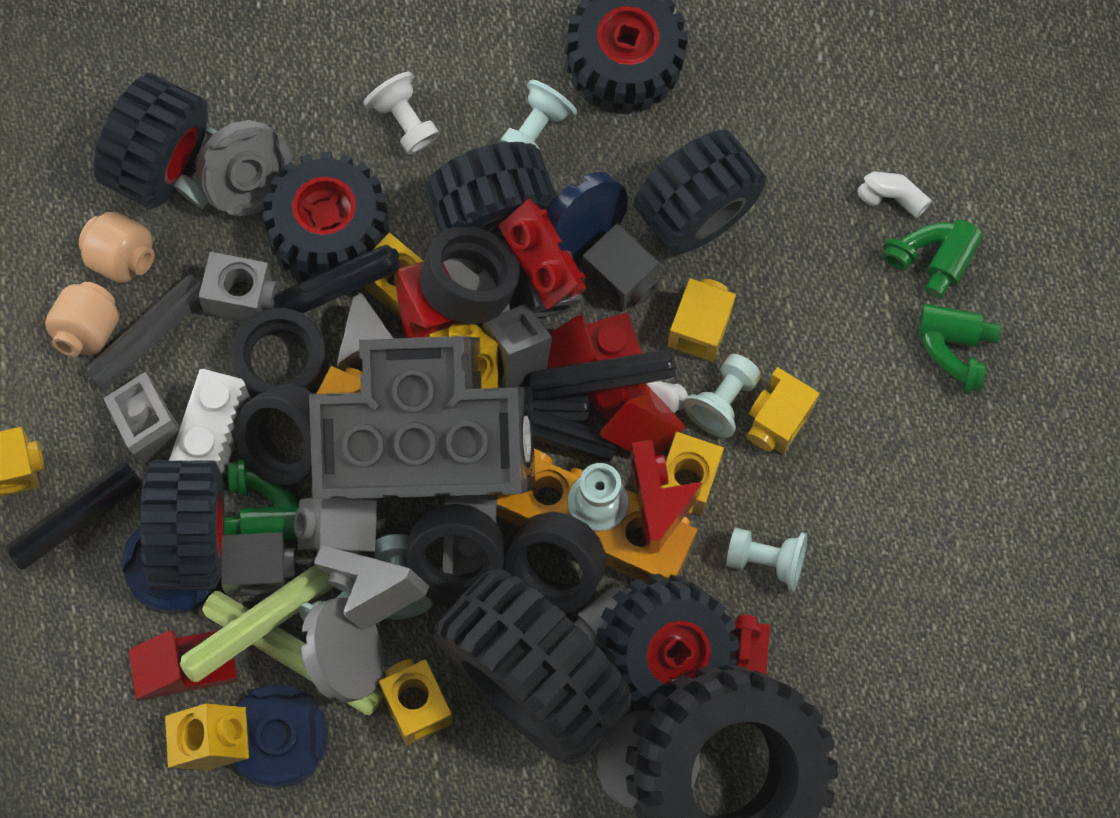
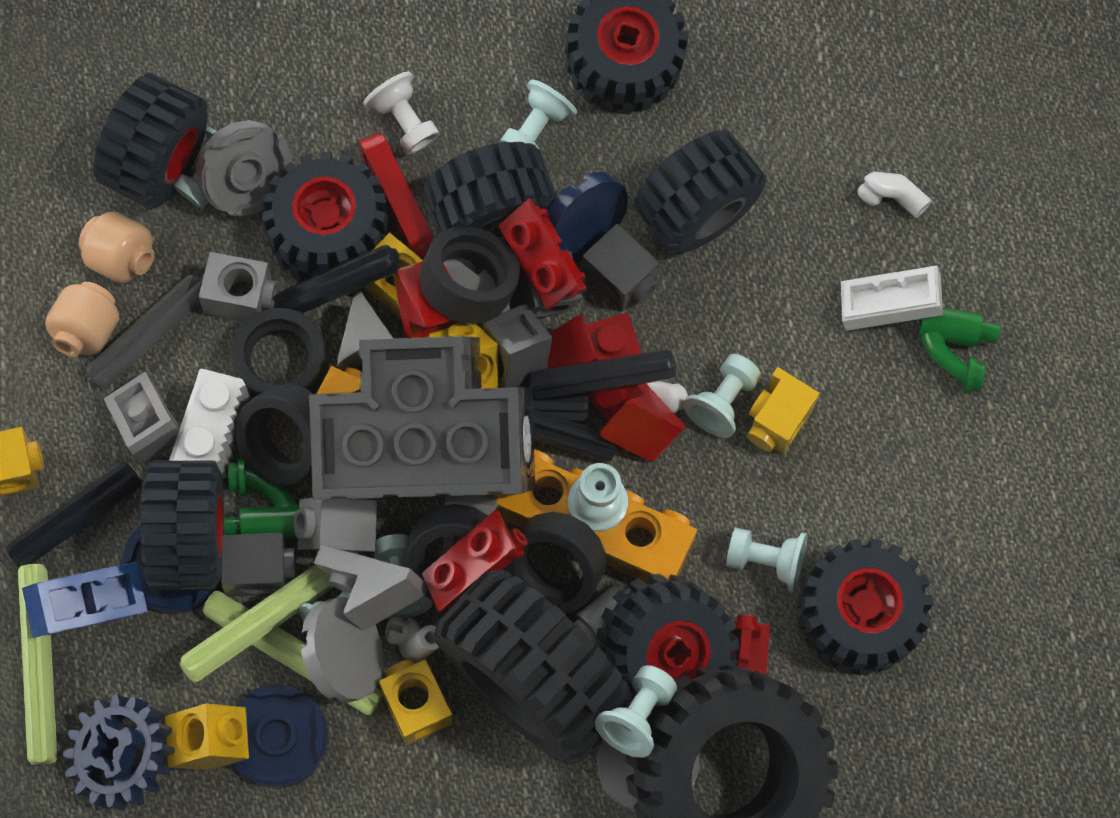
red slope [129,630,239,701] -> none
red slope [630,440,702,554] -> none
yellow brick [661,432,724,517] -> none
yellow brick [667,278,736,363] -> none
green plant [882,220,984,298] -> none
none -> yellowish green axle [18,564,57,765]
none -> brick [22,561,148,638]
none -> dark blue gear [63,694,175,811]
none -> red beam [358,132,434,260]
none -> white arm [384,617,439,662]
none -> red hinge [422,510,528,613]
none -> light aqua piece [595,665,677,758]
none -> black wheel [797,538,933,675]
none -> white plate [841,266,943,331]

